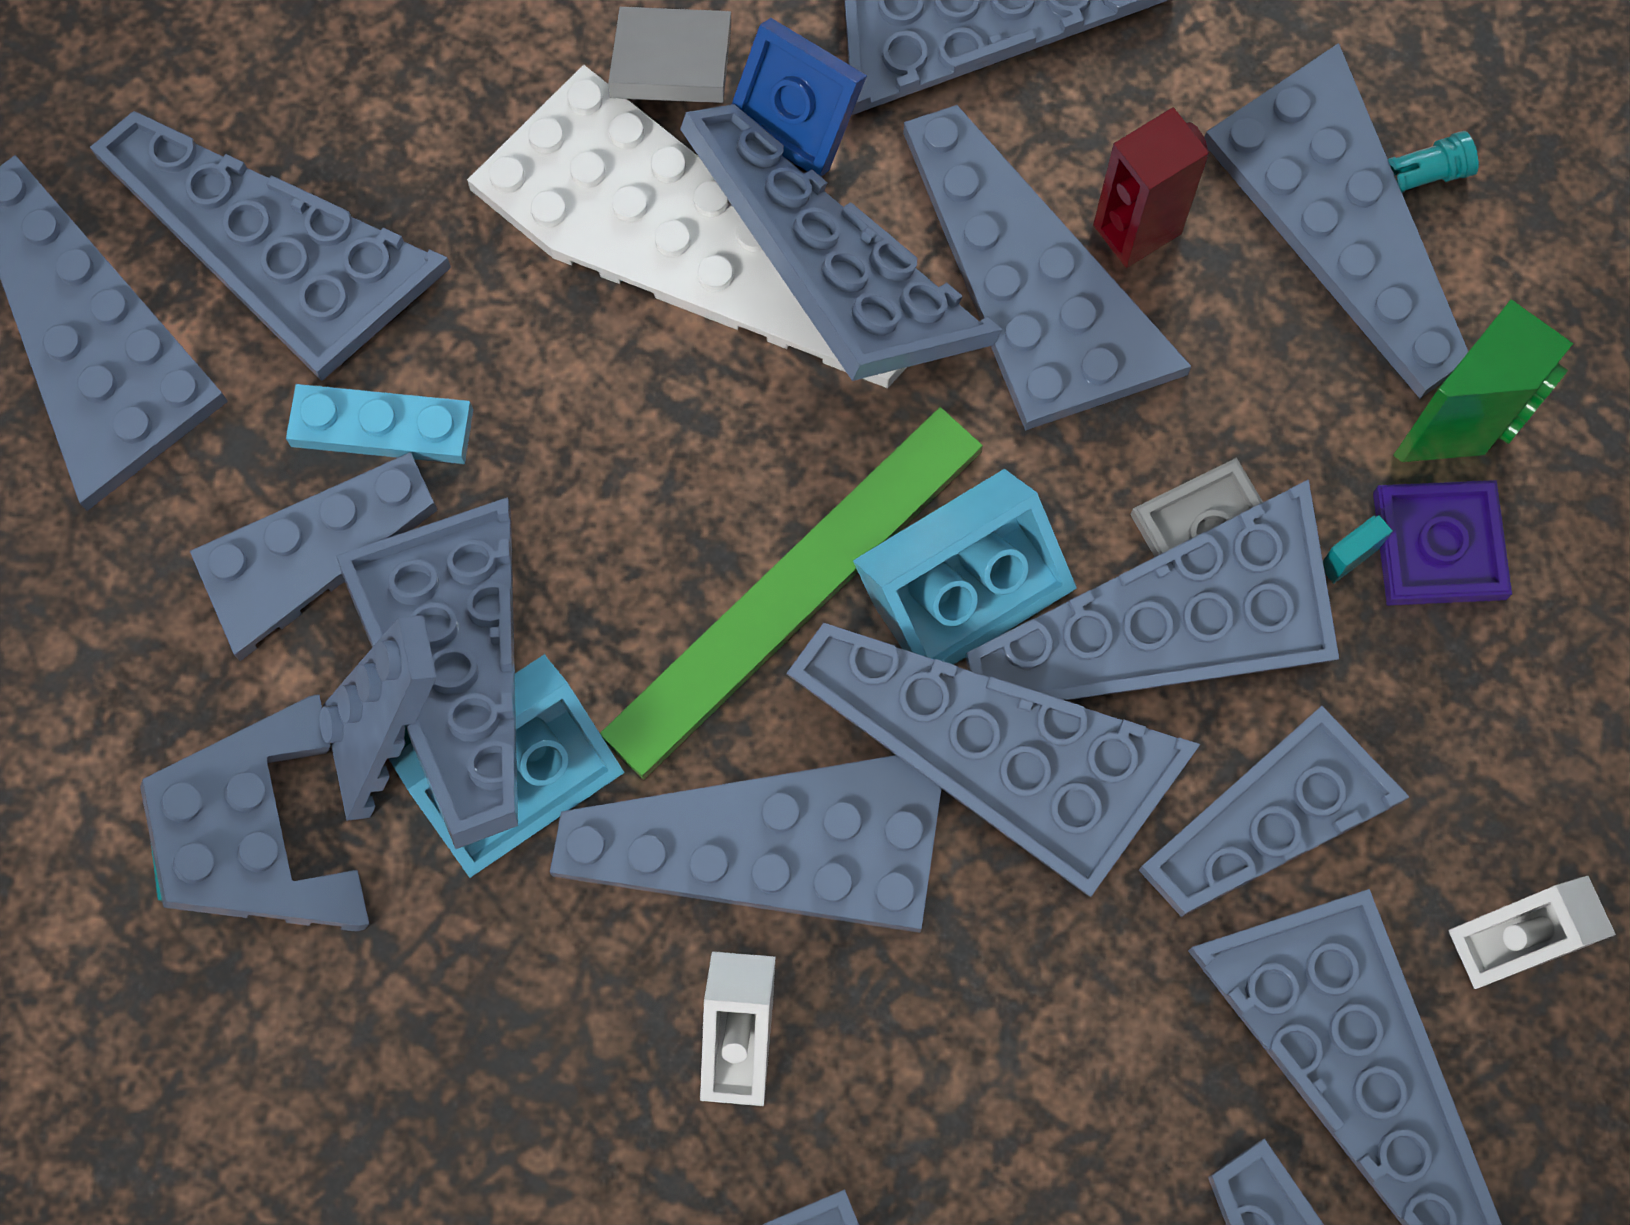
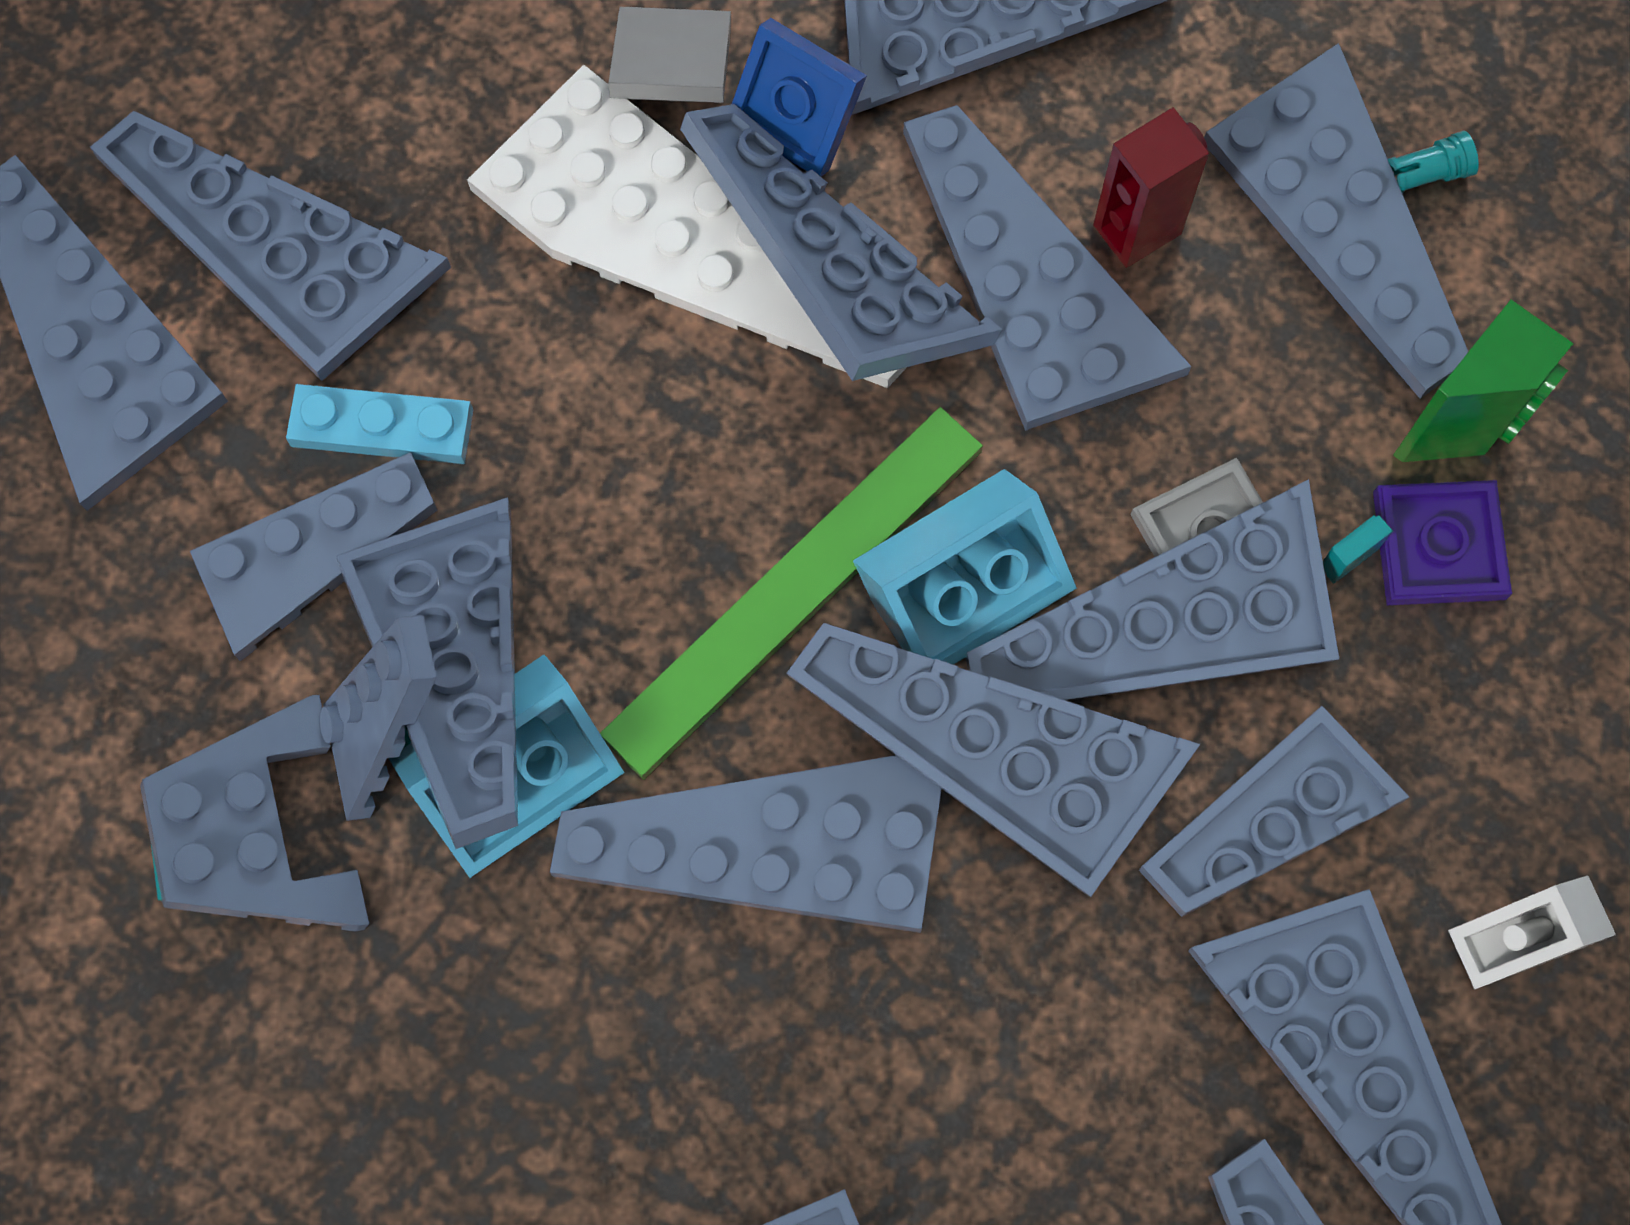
white slope [700,952,776,1106] -> none

